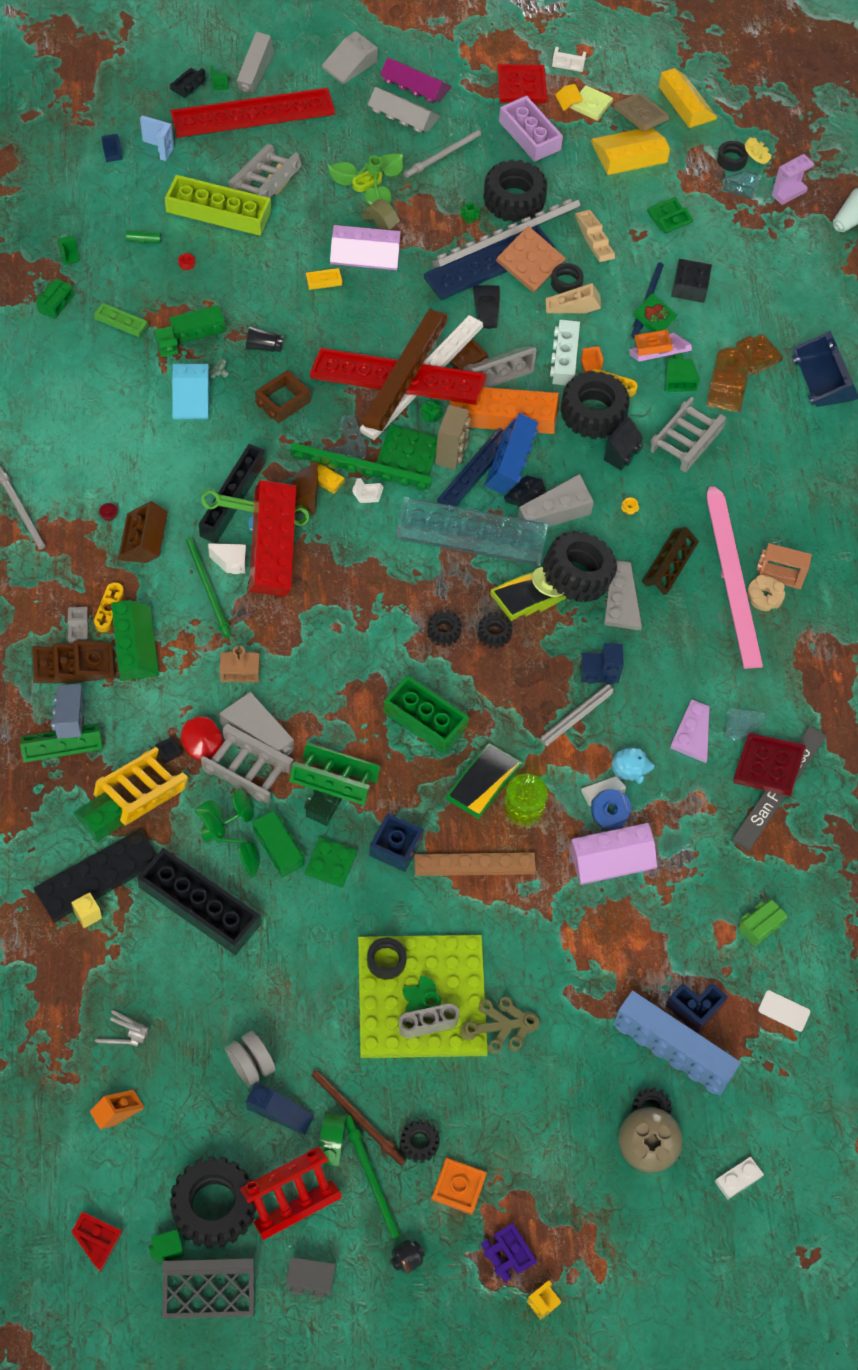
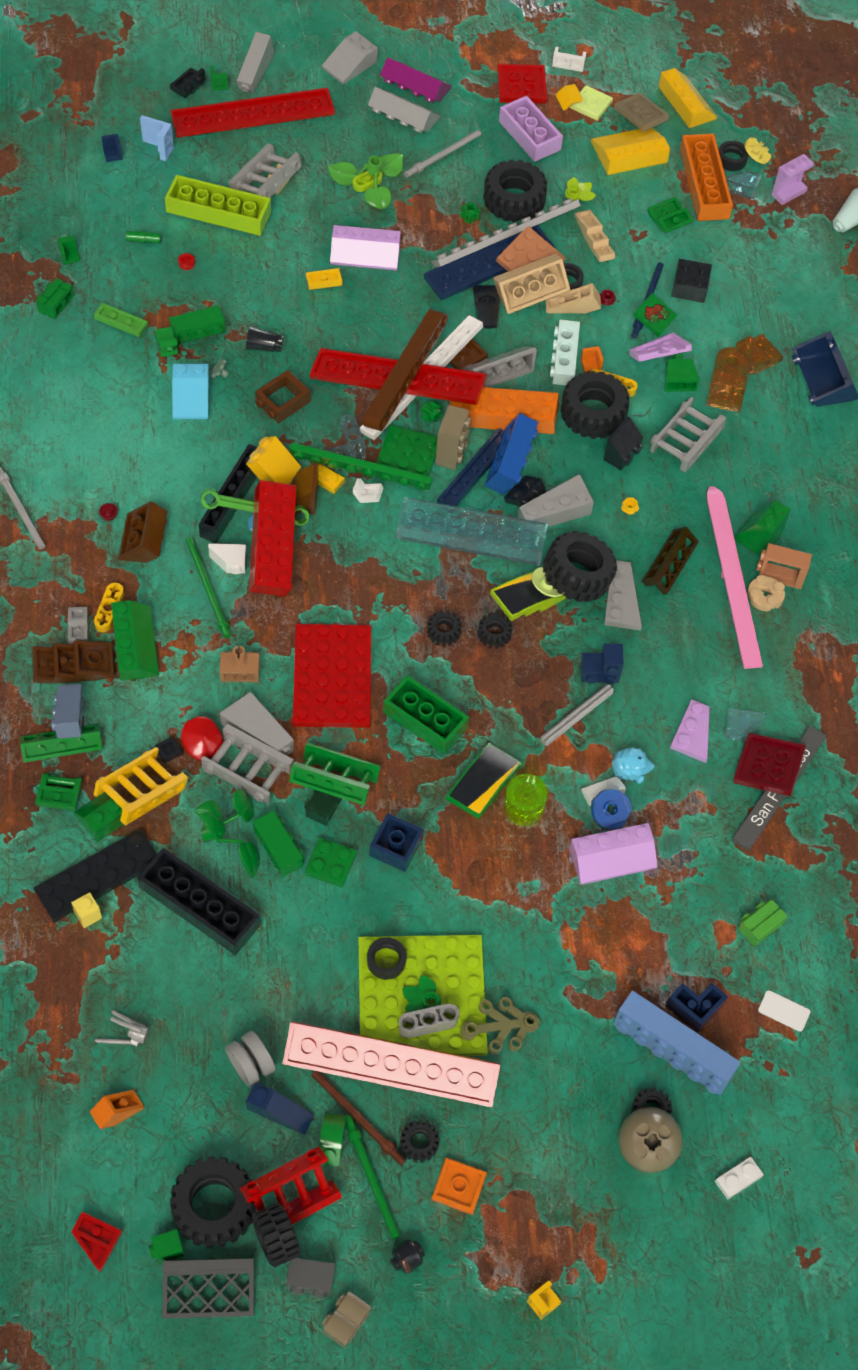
olive brick [361,199,400,230] -> none
medium nougat plate [414,853,536,876] -> none
dark purple plate [481,1223,537,1283] -> none
orange tile [634,330,673,356] -> none
none -> green plate [35,773,83,811]
none -> yellow brick [246,436,301,484]
none -> black tyre [252,1203,300,1268]
none -> plate [283,1021,501,1107]
none -> red plate [292,624,371,728]
none -> dark tan brick [322,1291,372,1349]
none -> tan slope [493,253,570,314]
none -> lime plate [565,177,596,201]
none -> dark red plate [600,290,616,306]
none -> orange brick [680,133,733,221]
none -> green slope [734,500,791,556]

